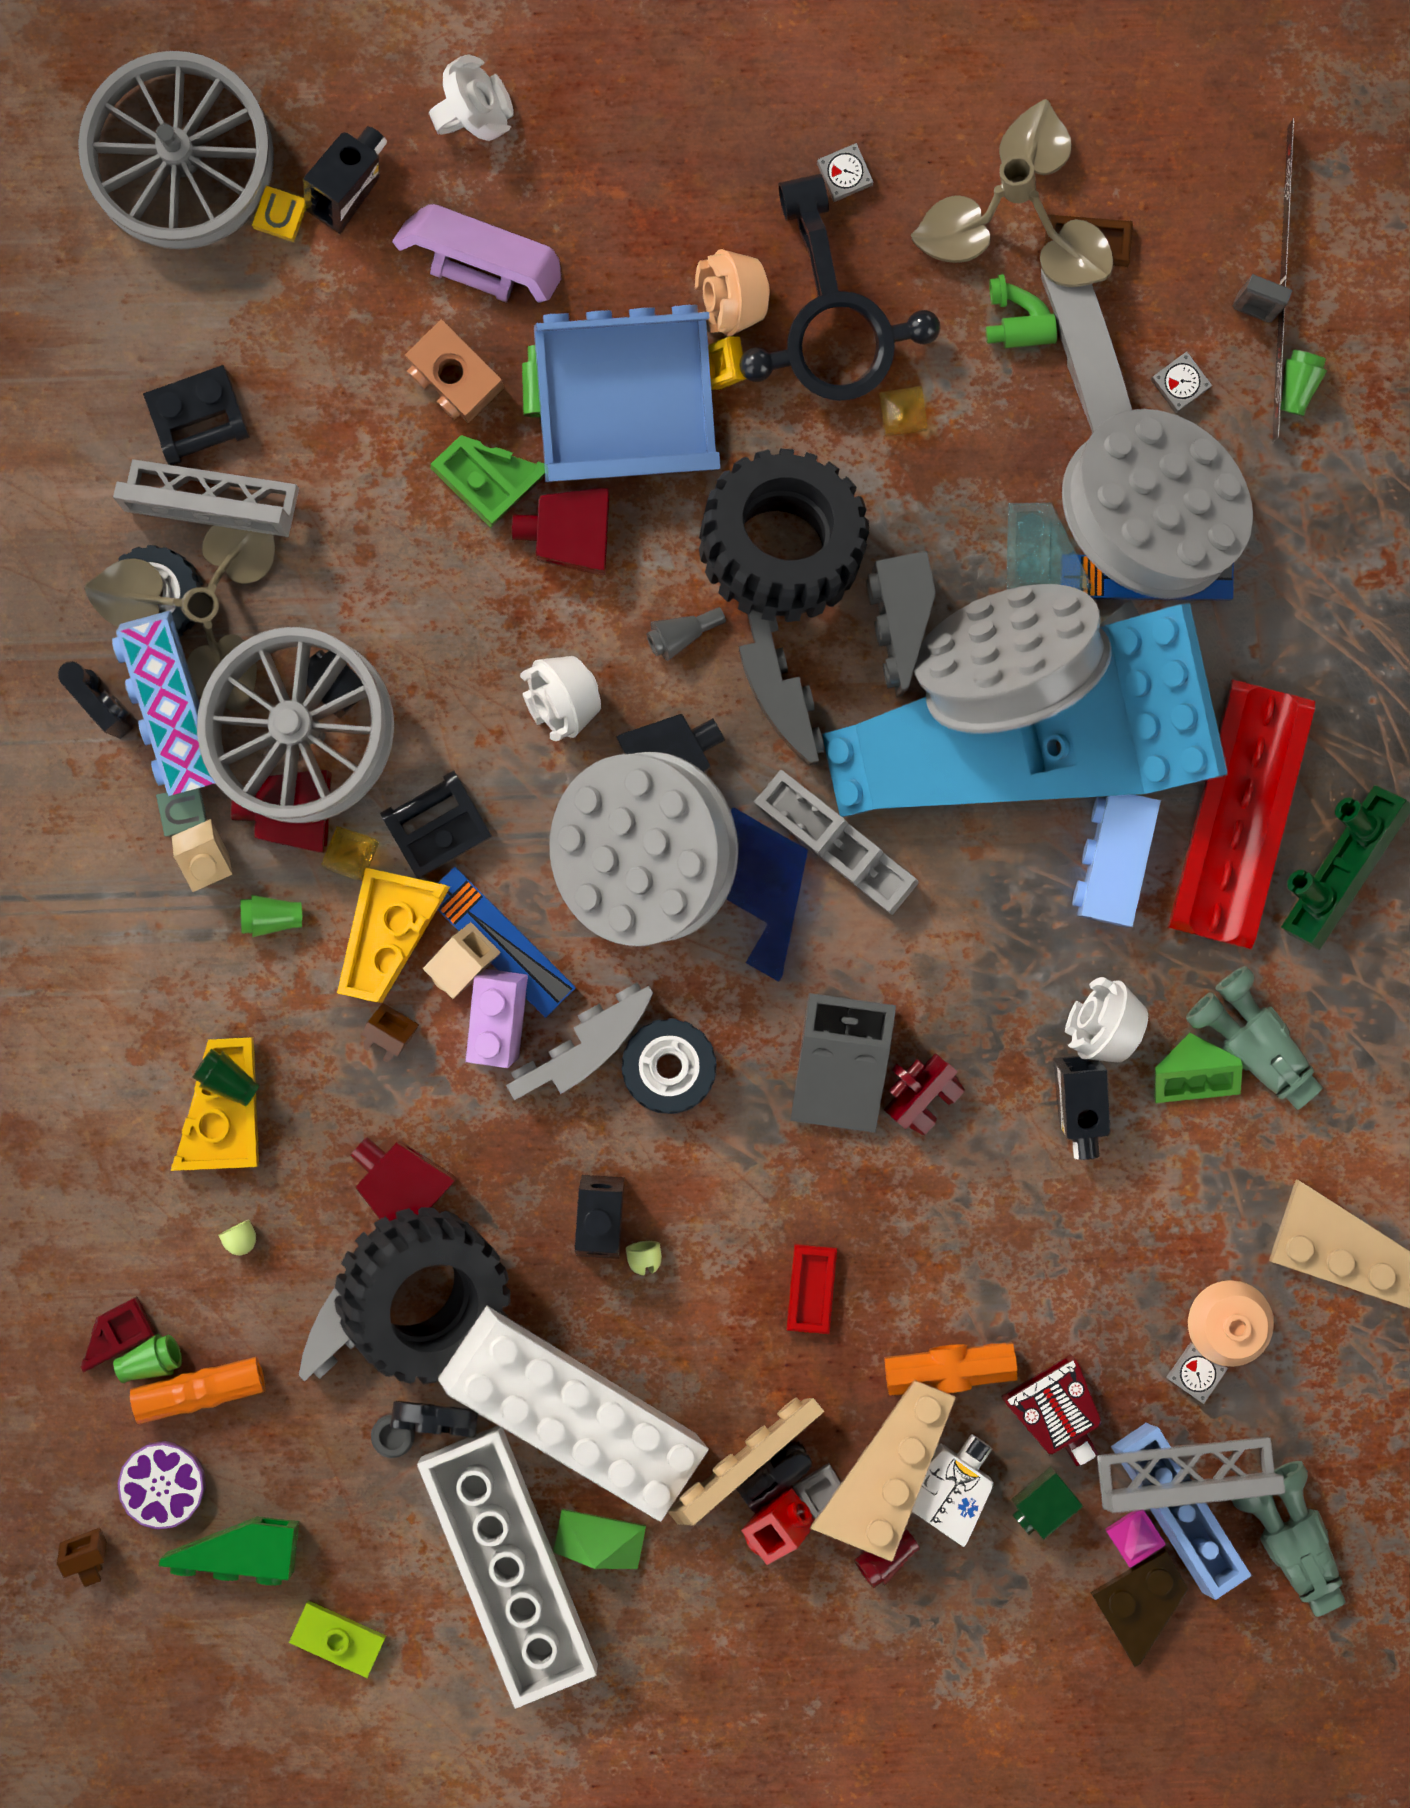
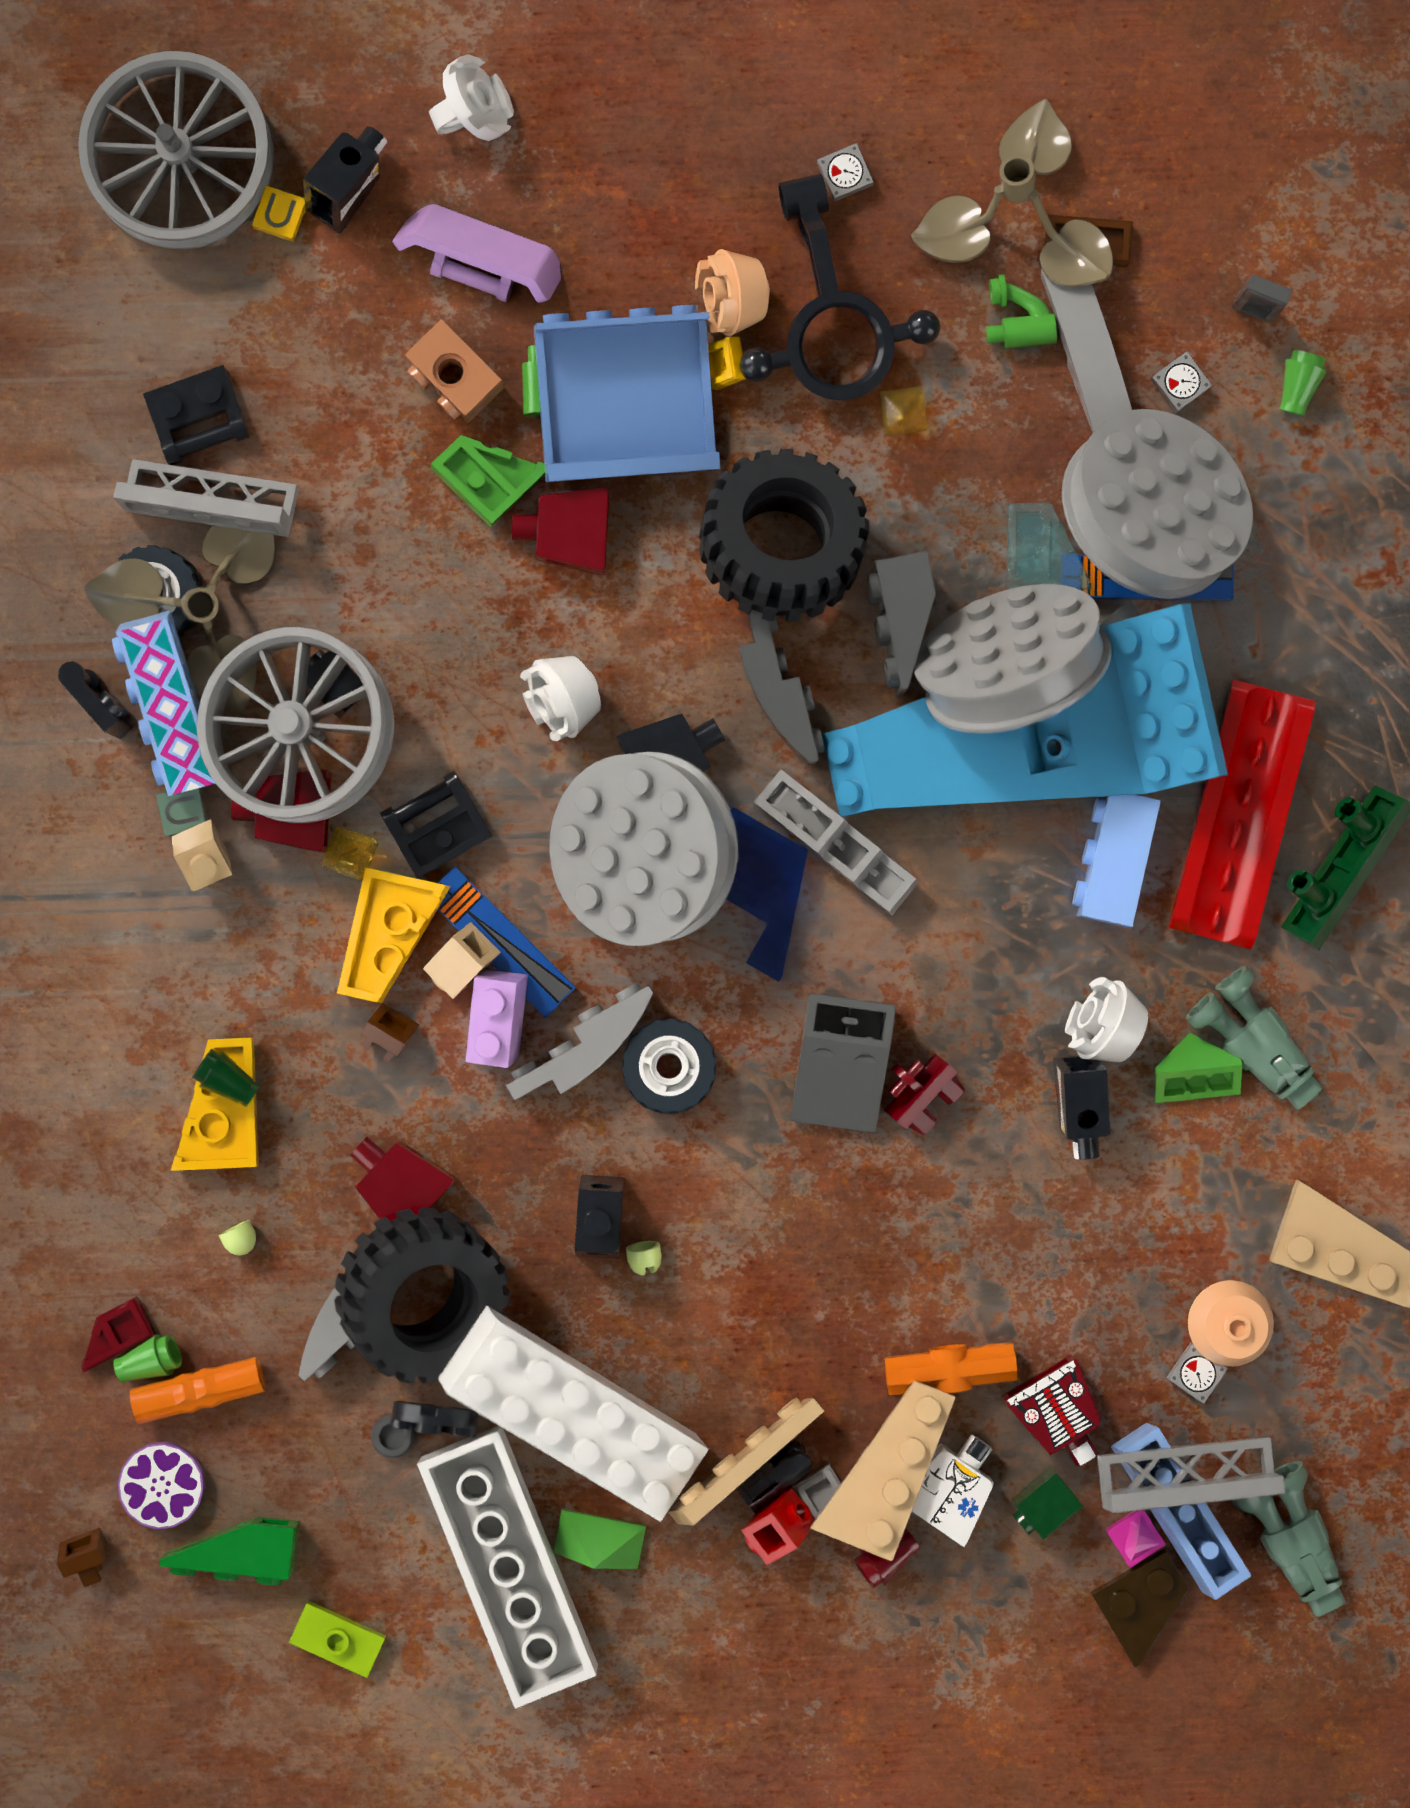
bright green cone [240,895,302,938] -> none
dark grey cone [646,607,726,661] -> none
red tile [786,1243,837,1334] -> none
sticker [1272,118,1294,443] -> none

